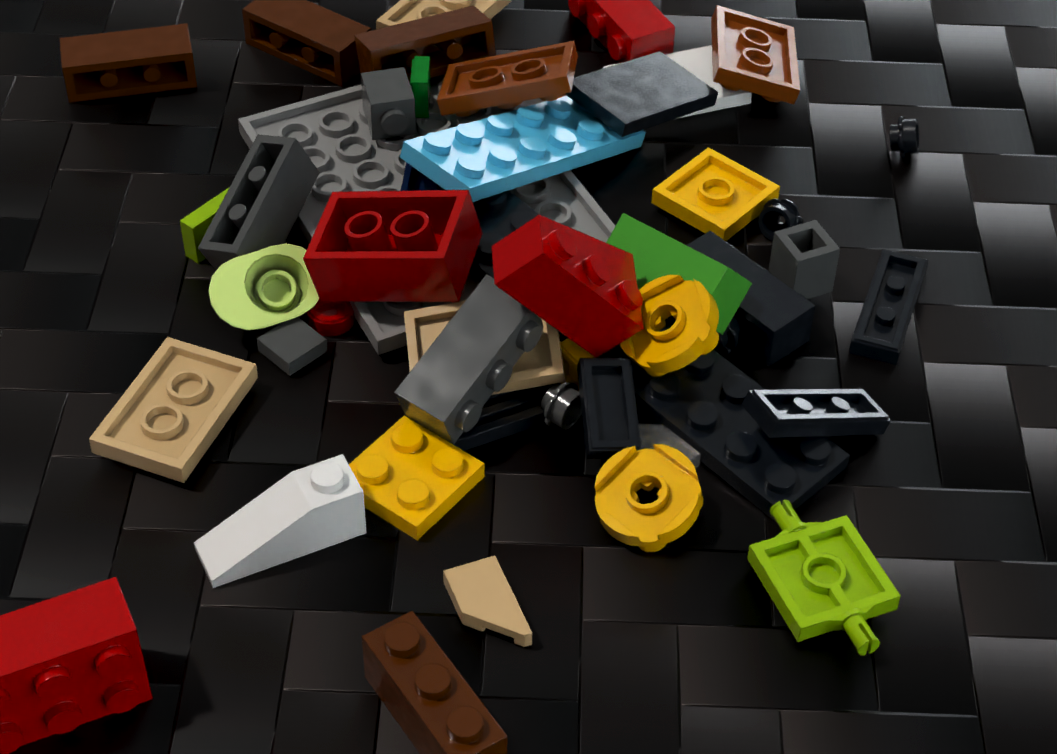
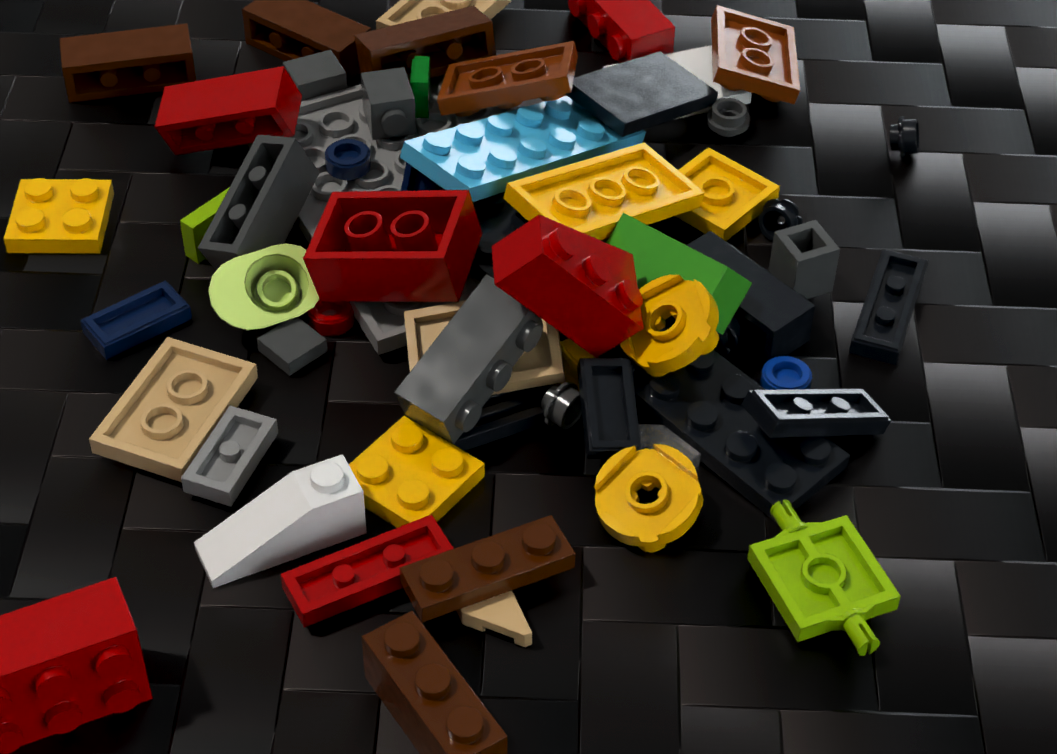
none -> yellow plate [3,178,114,254]
none -> dark blue tile [80,280,192,360]
none -> red brick [154,66,302,155]
none -> light grey plate [181,405,278,507]
none -> red plate [280,514,454,628]
none -> dark grey brick [282,50,347,101]
none -> dark blue tile [325,139,371,180]
none -> reddish brown plate [399,515,576,623]
none -> yellow plate [503,142,705,240]
none -> dark grey plate [706,98,750,137]
none -> blue tile [760,356,812,390]

